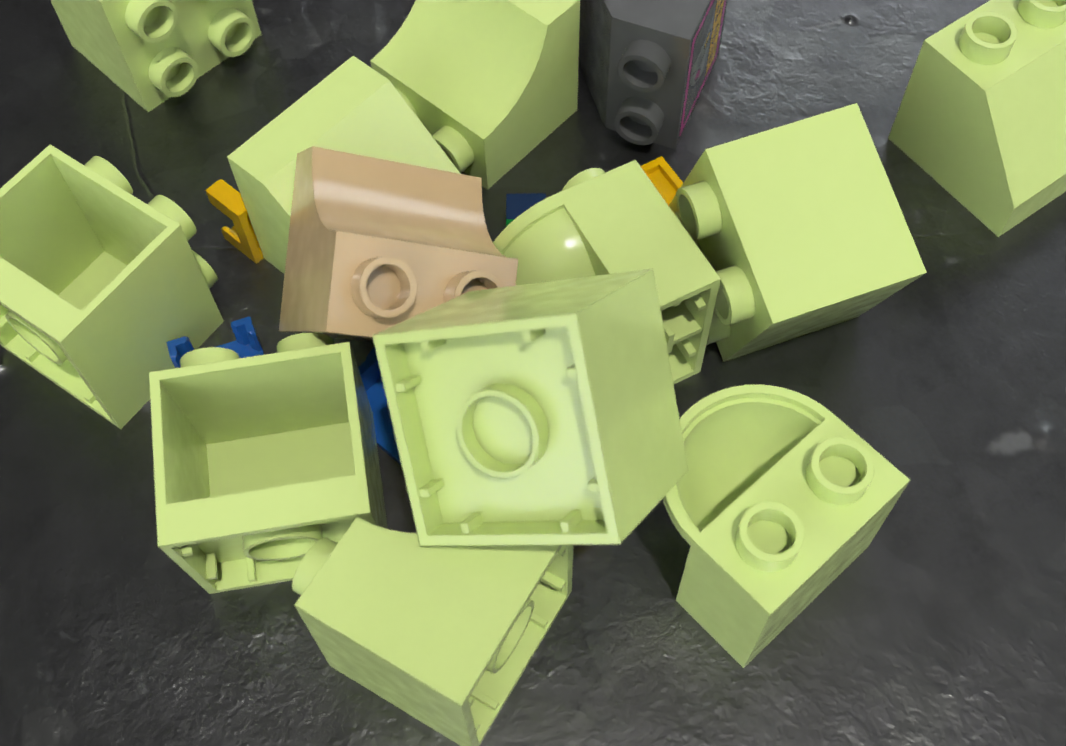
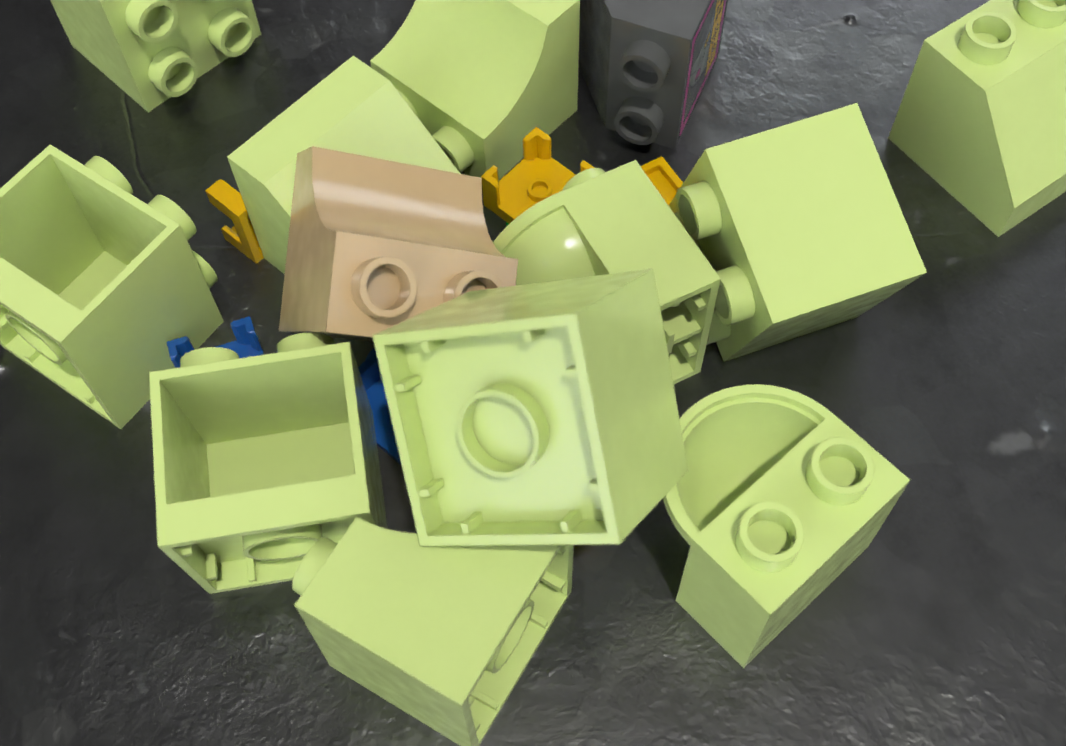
none -> yellow panel [481,127,595,224]

